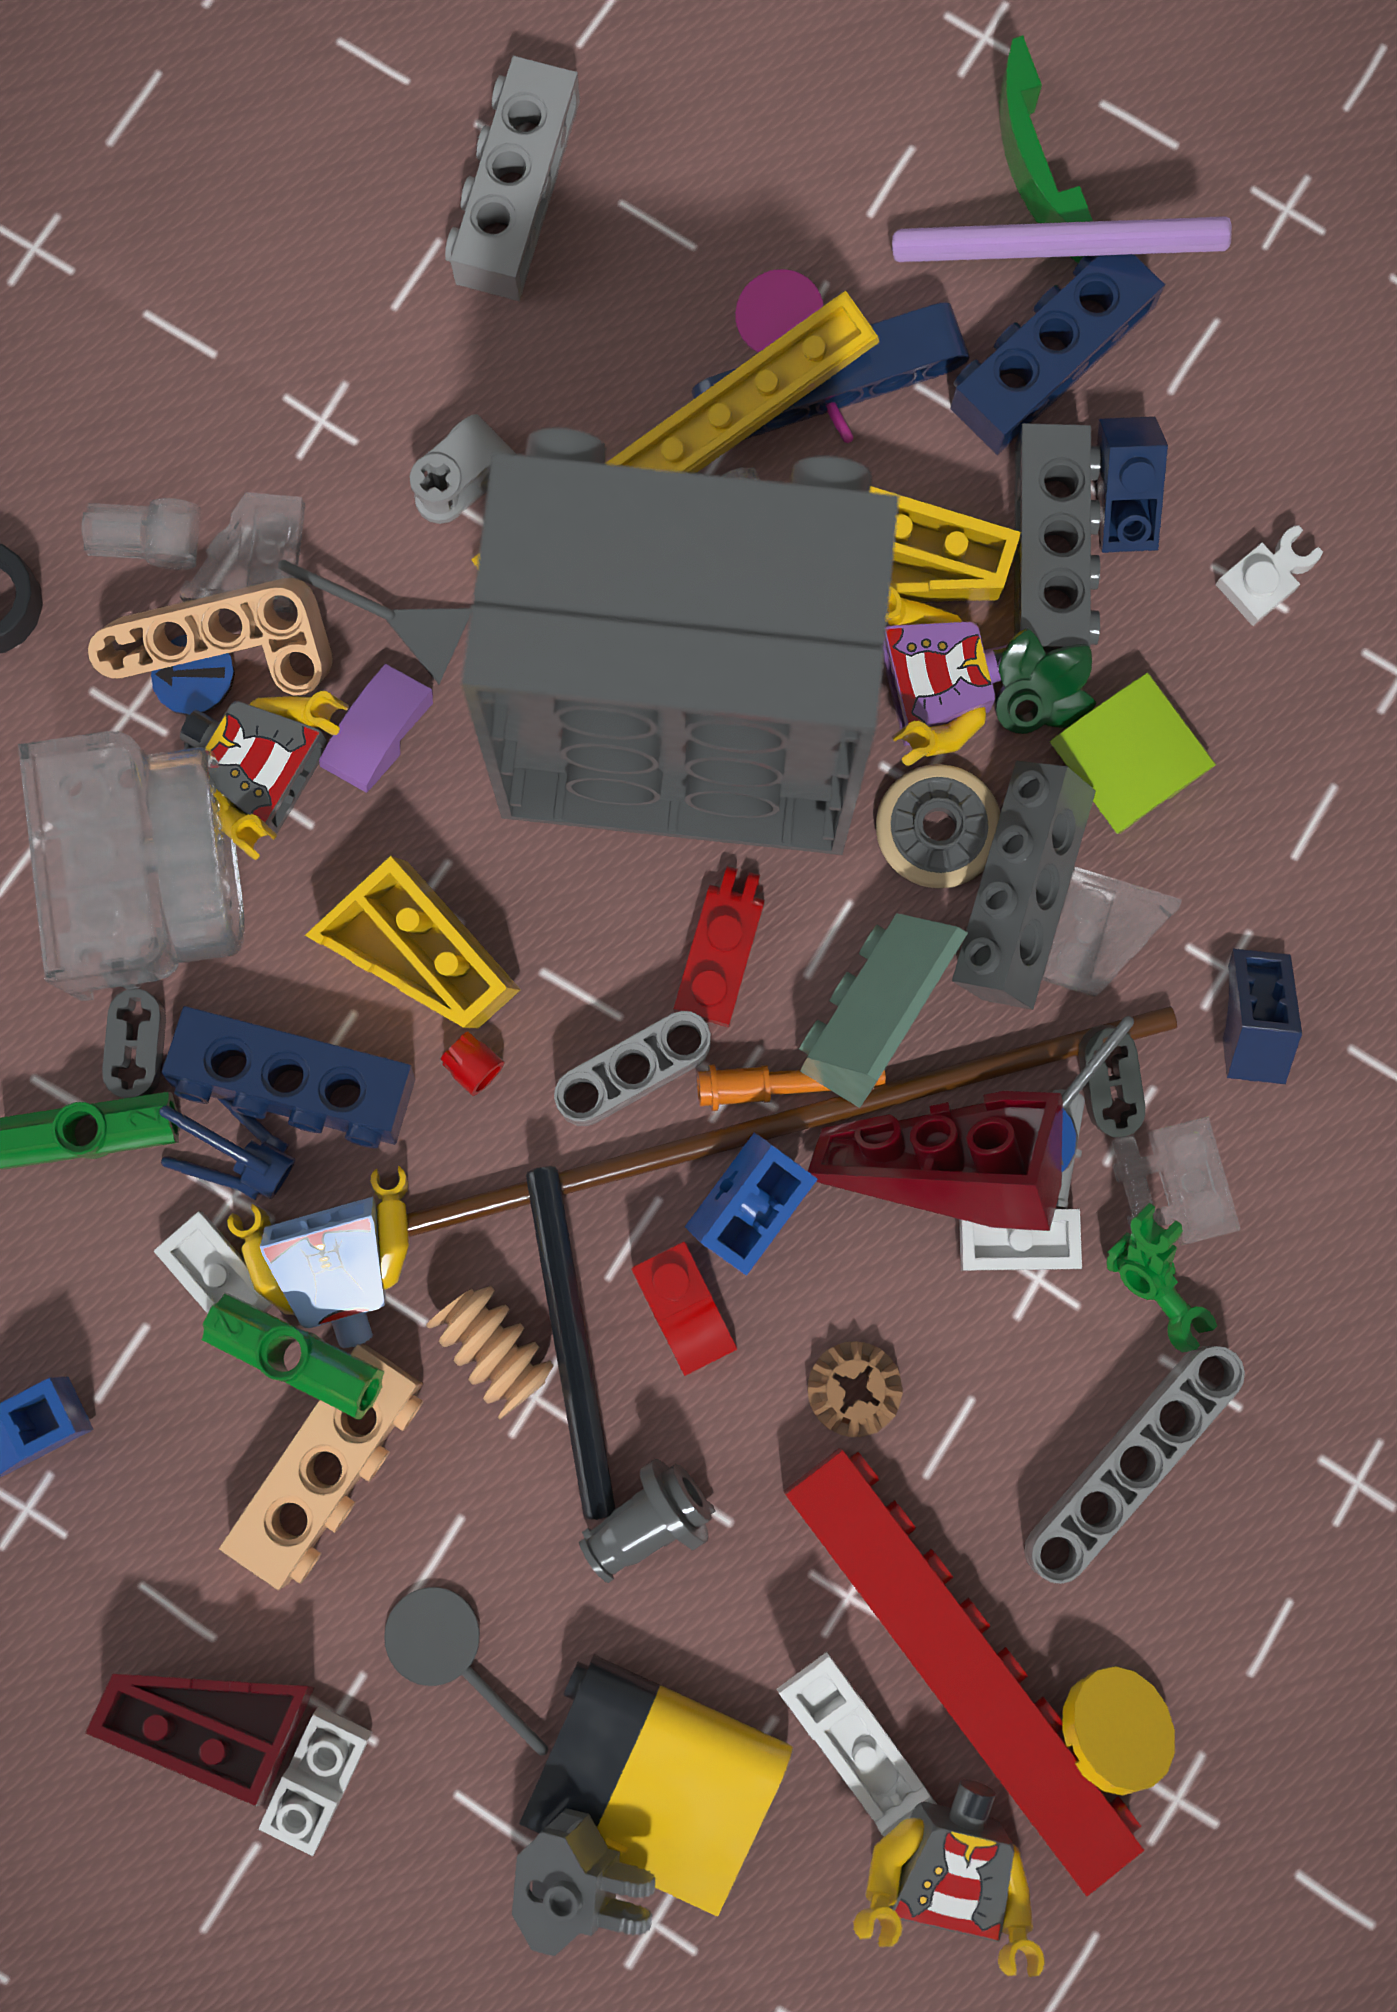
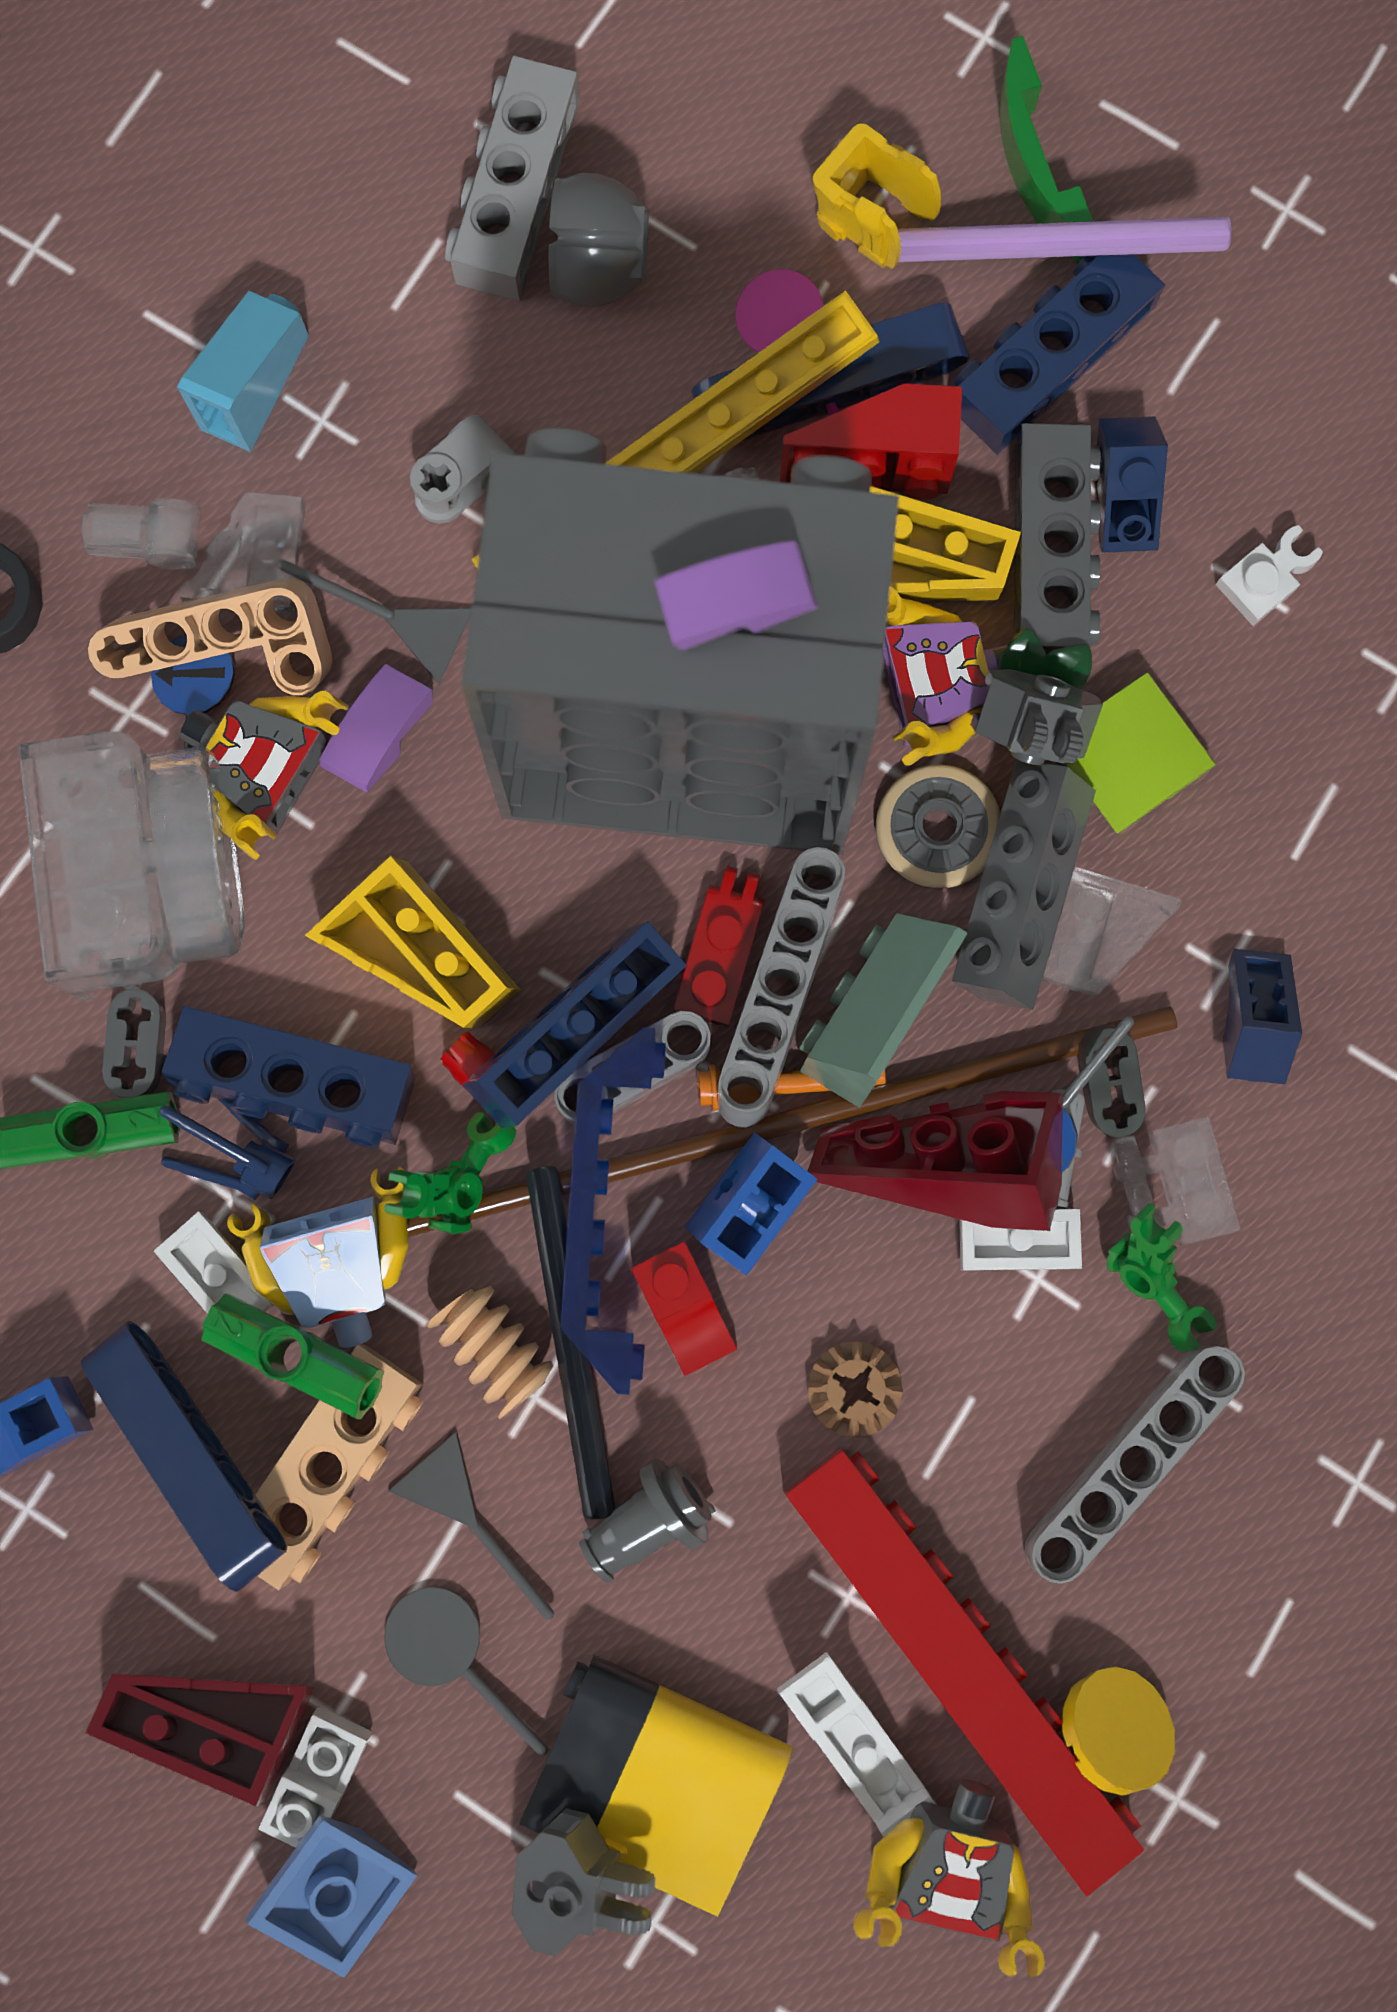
none -> dark blue beam [81,1321,287,1592]
none -> medium azure slope [177,291,309,452]
none -> medium blue slope [245,1815,417,1978]
none -> green piece [384,1112,517,1234]
none -> dark grey piece [389,1432,554,1620]
none -> dark blue brick [462,921,687,1128]
none -> dark grey piece [549,173,649,307]
none -> clear blue slope [561,1027,666,1395]
none -> medium lavender slope [654,541,818,651]
none -> light grey beam [717,847,845,1127]
none -> red slope [780,384,962,500]
none -> yellow piece [813,123,941,269]
none -> dark grey hinge [970,669,1103,765]

